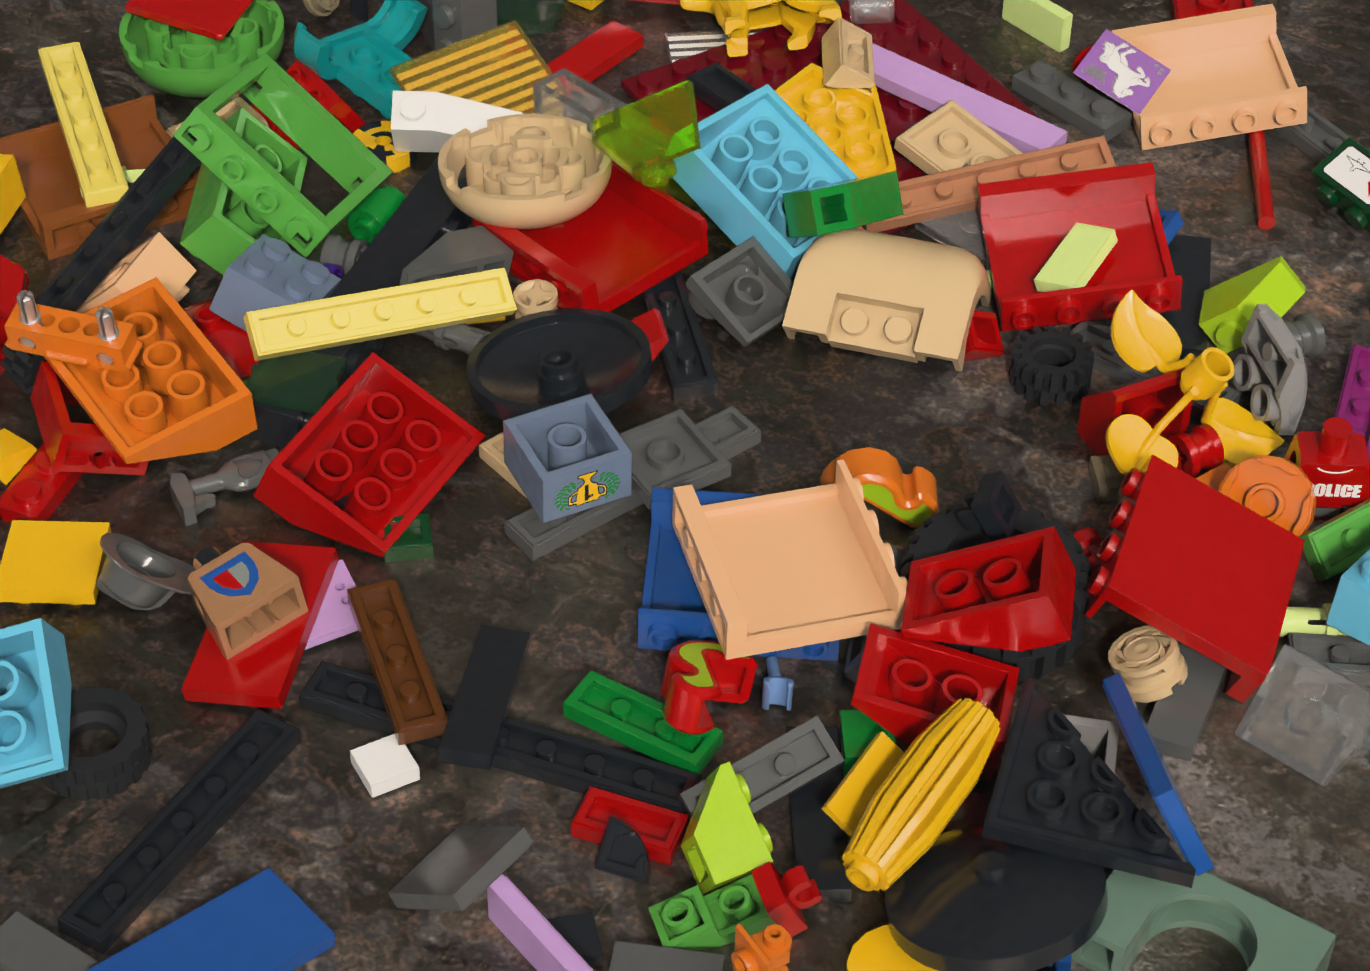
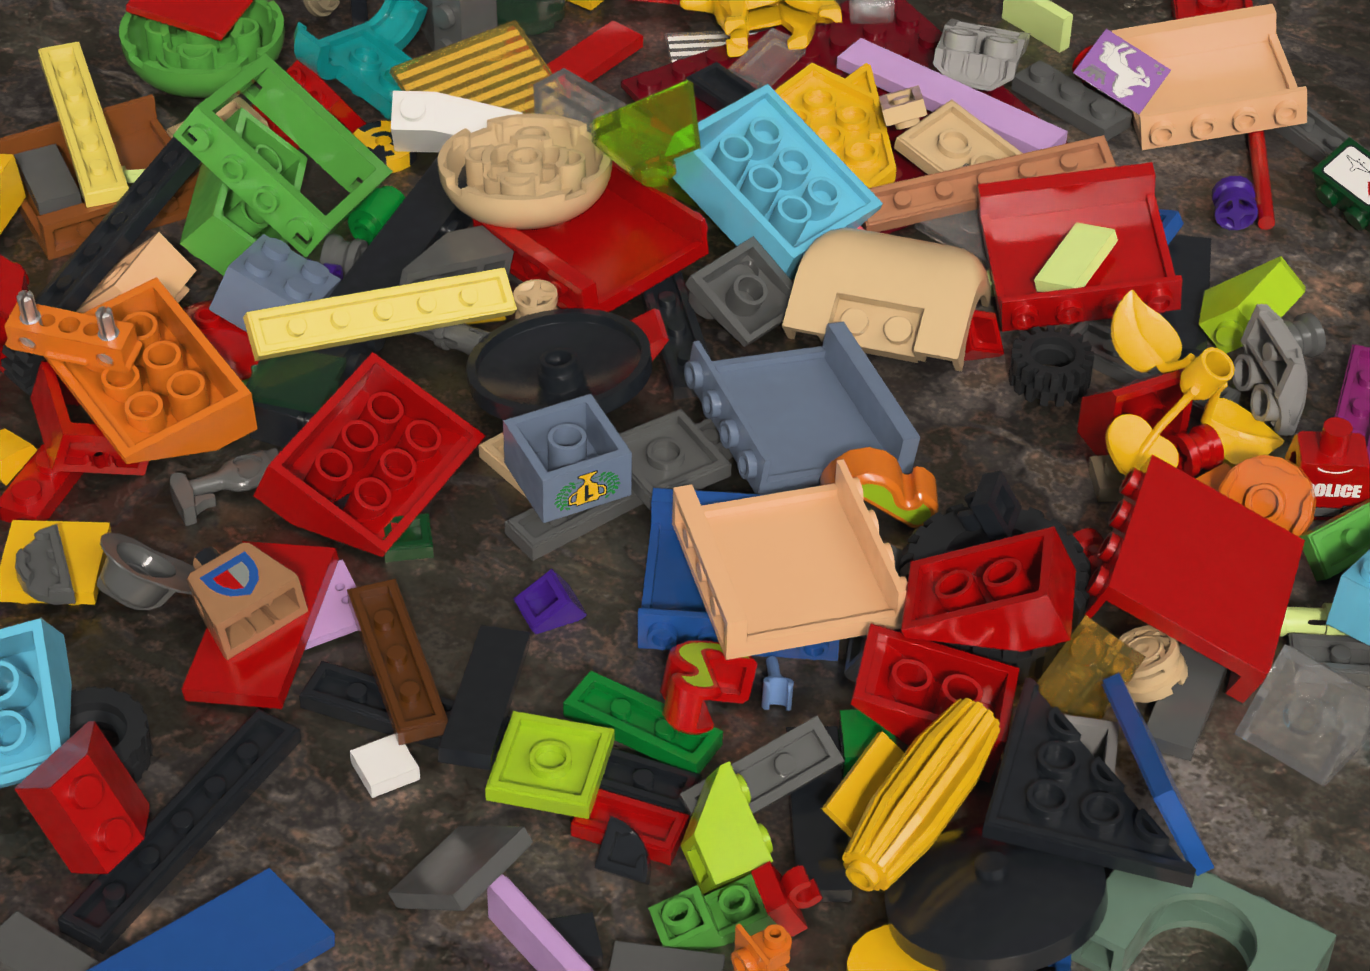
green slope [782,171,904,238] -> none
tan slope [821,17,875,88] -> none
none -> dark grey tile [14,144,82,215]
none -> red slope [14,721,150,874]
none -> dark grey tile [15,524,76,605]
none -> lime tile [485,711,615,819]
none -> dark purple slope [513,569,587,634]
none -> sand blue panel [684,321,920,495]
none -> clear tile [728,28,806,89]
none -> tan plate [879,85,927,129]
none -> light grey slope [933,19,1030,91]
none -> clear yellow brick [1037,615,1146,720]
none -> dark purple wheel [1211,176,1258,230]

